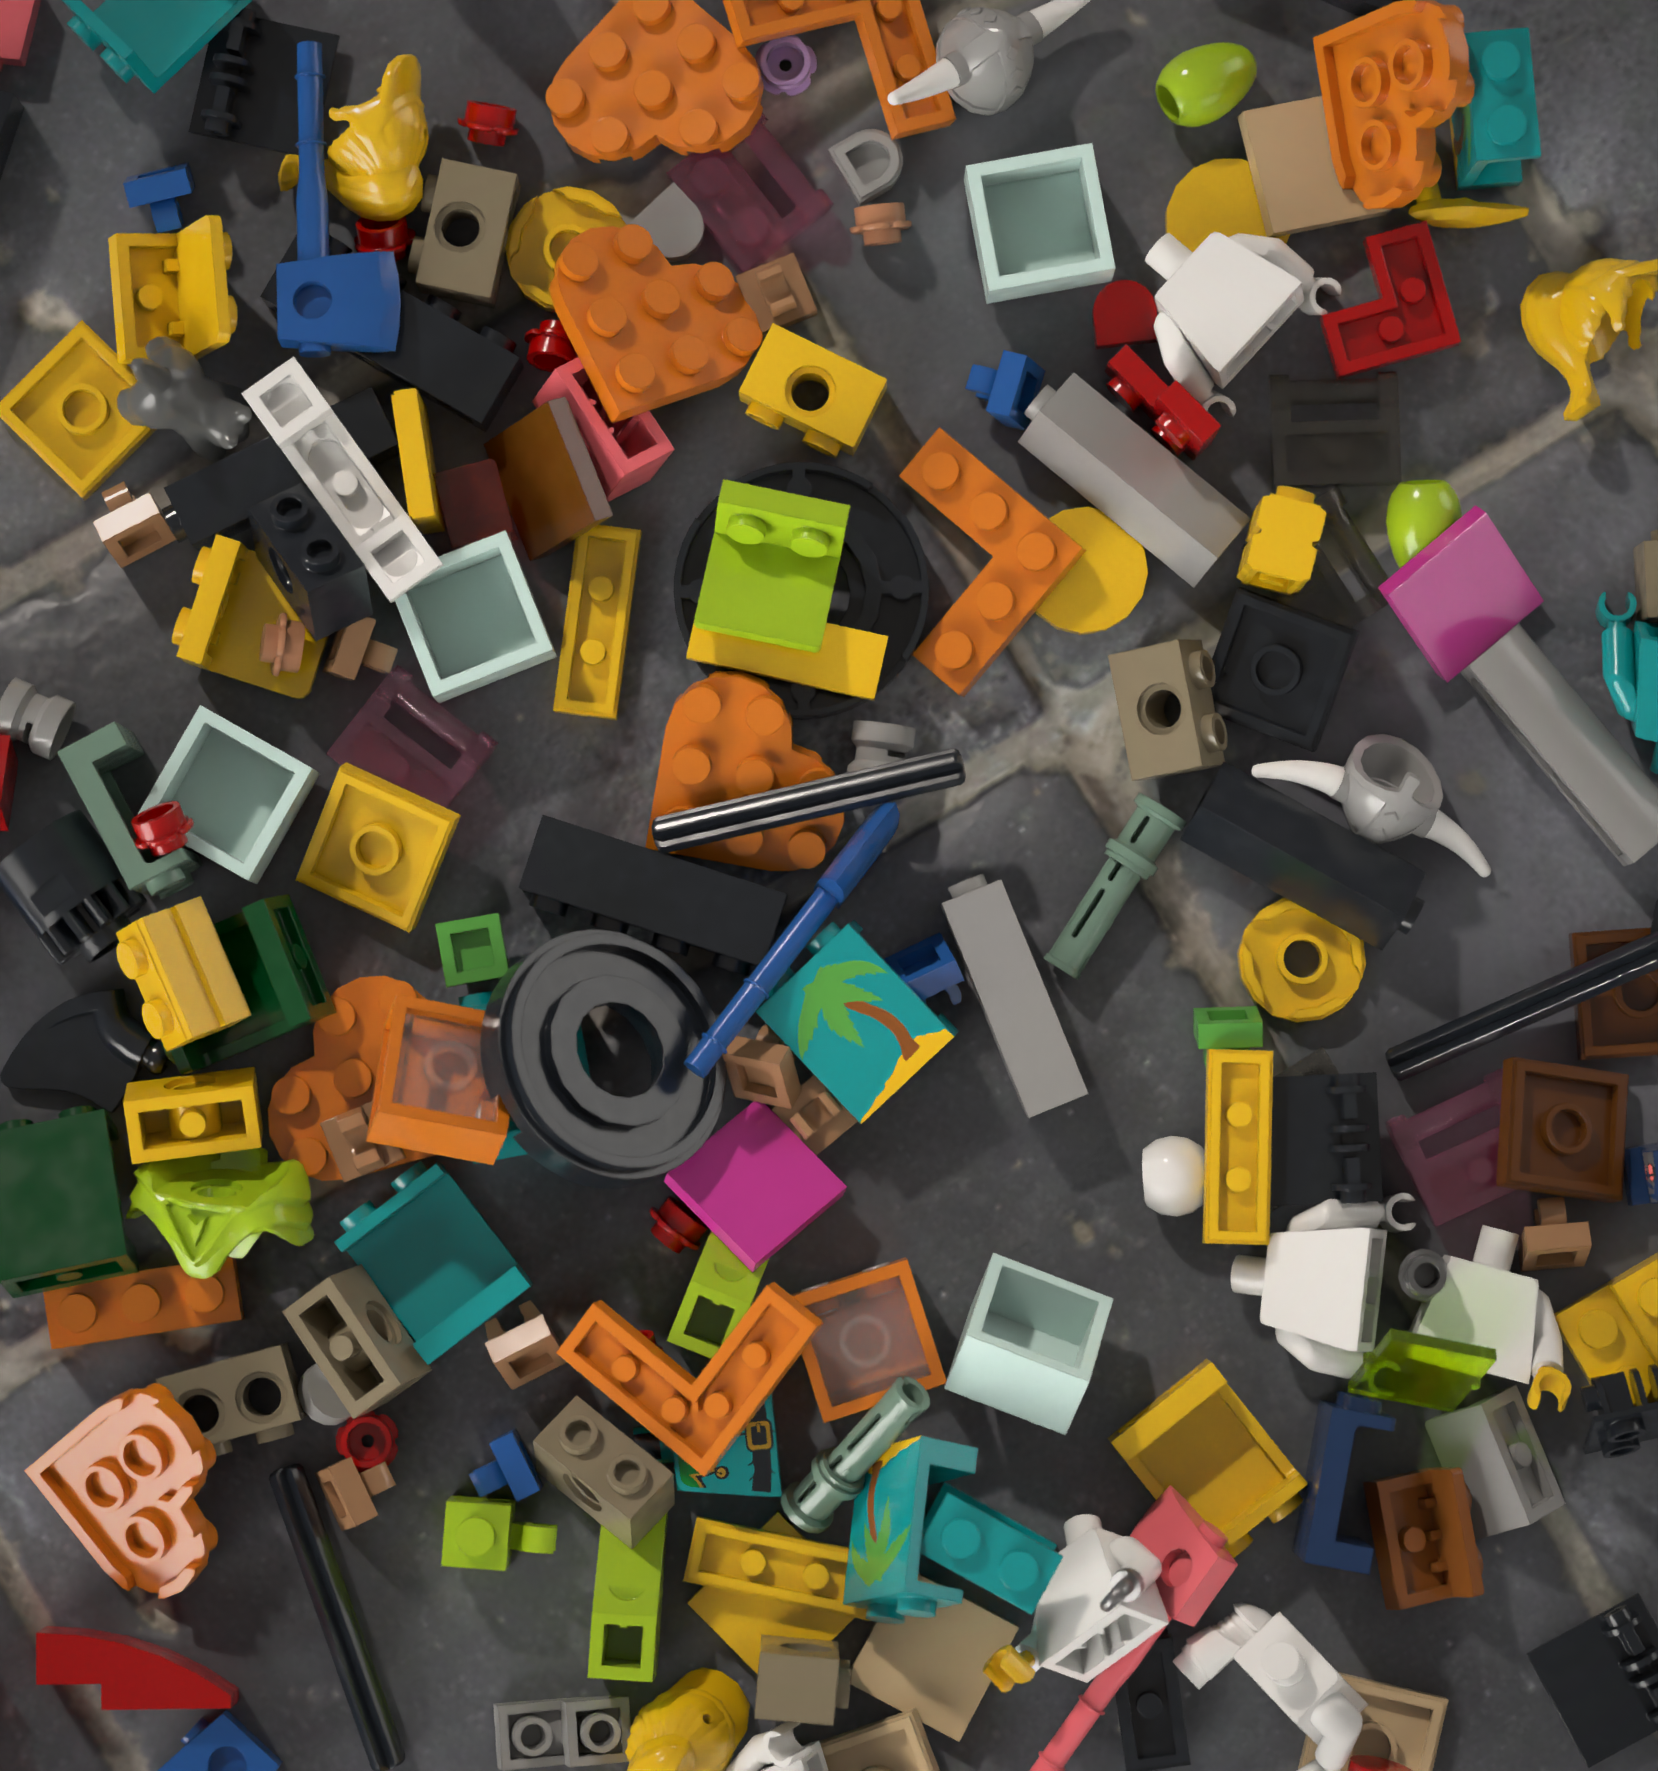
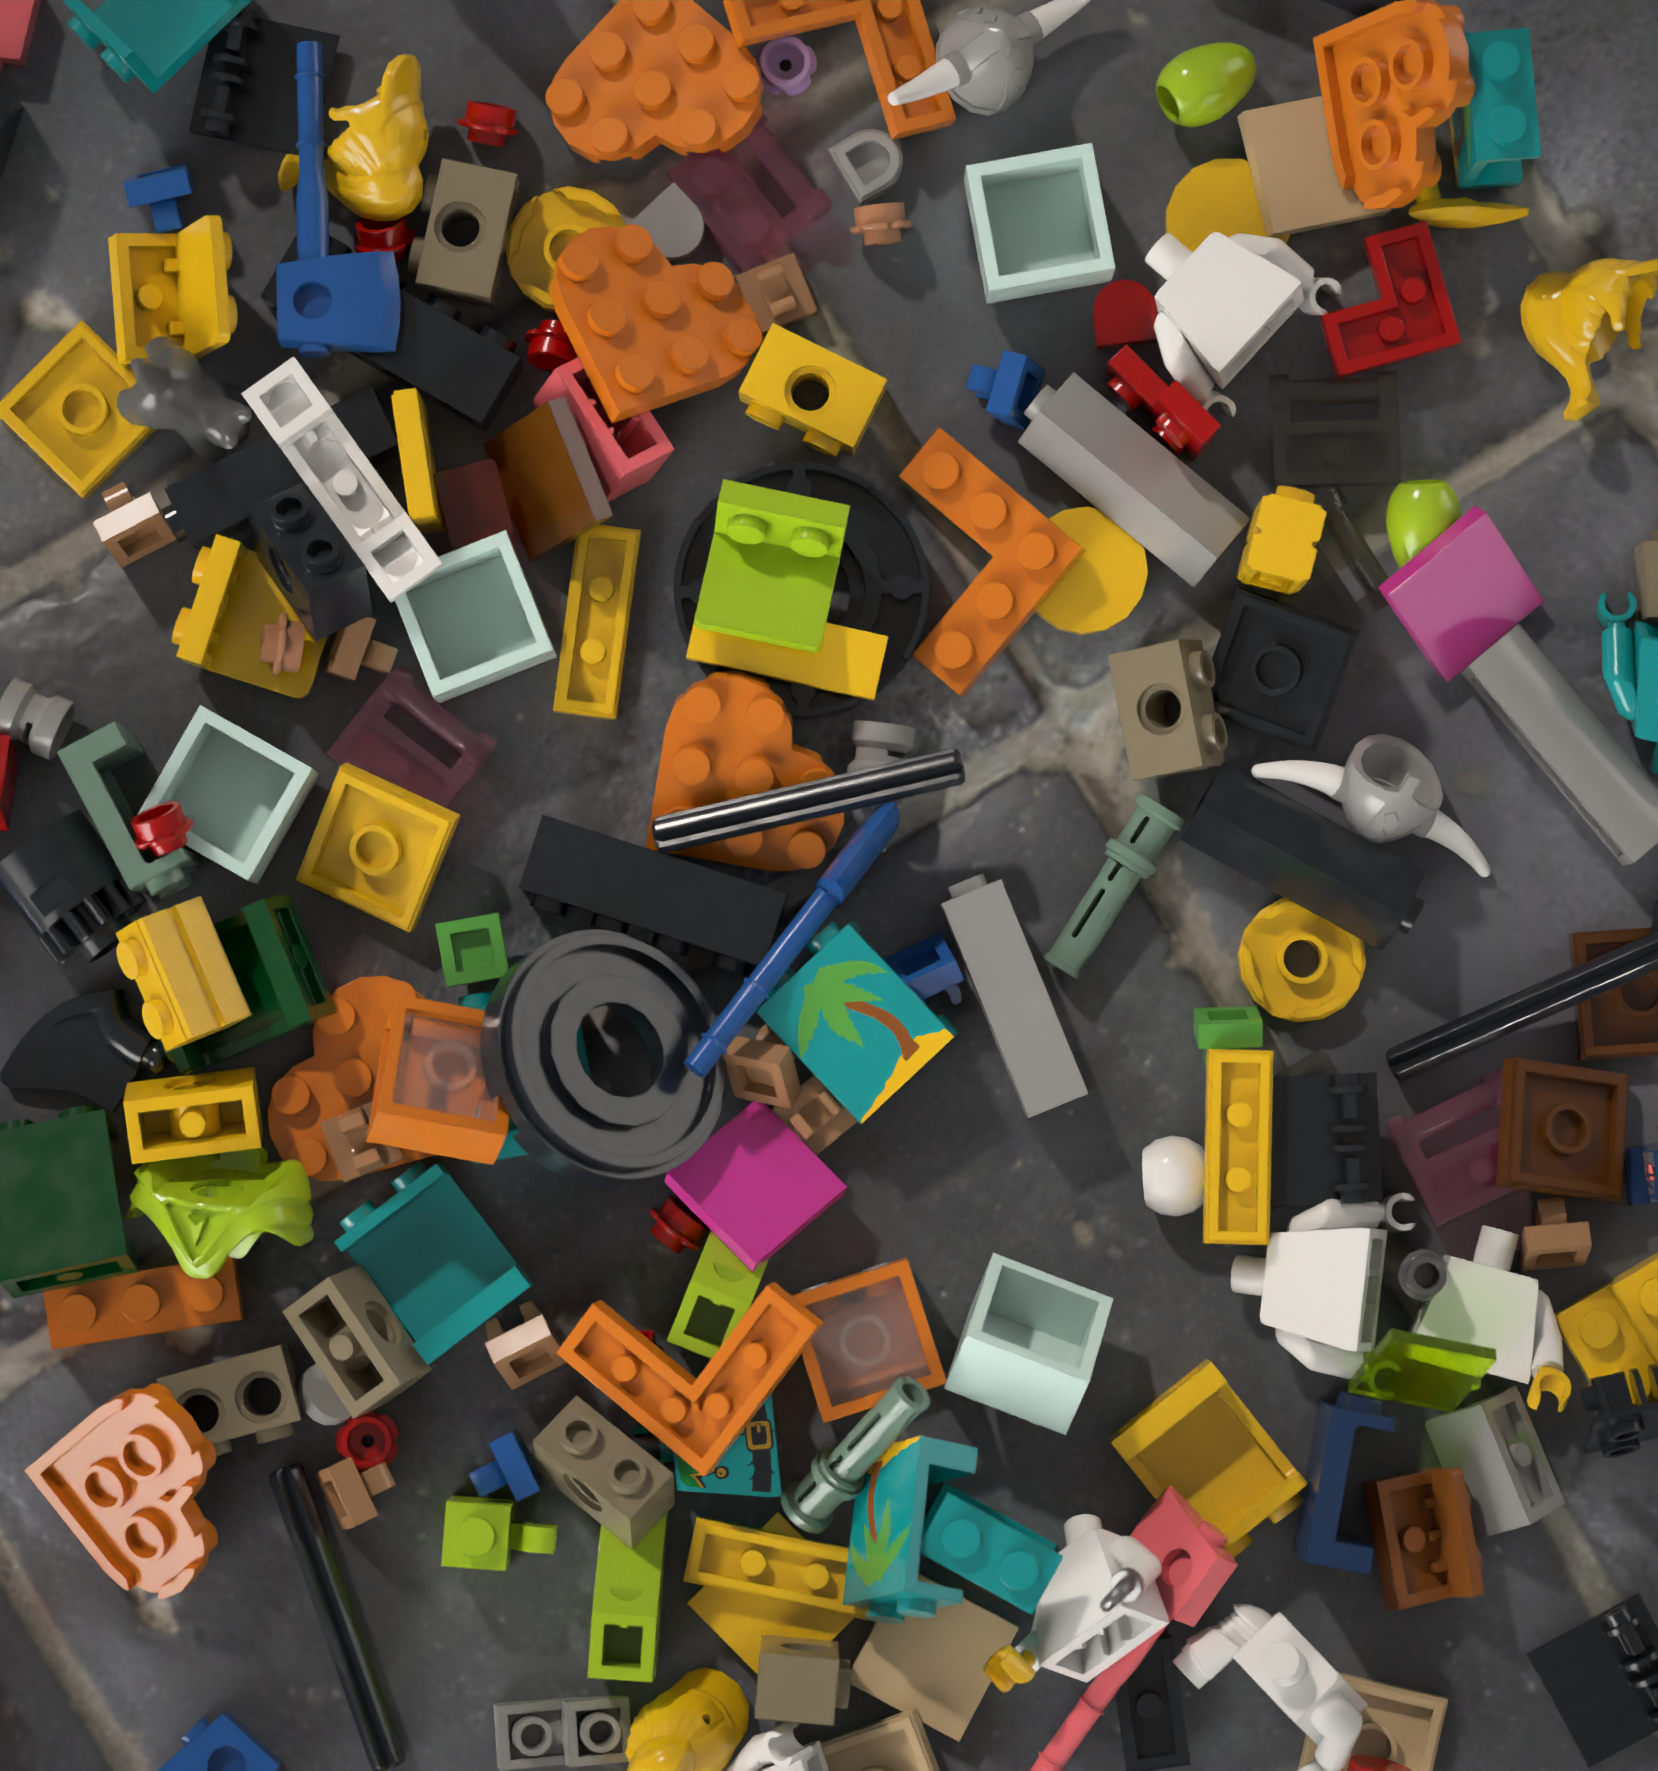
red slope [36,1626,239,1710] -> none

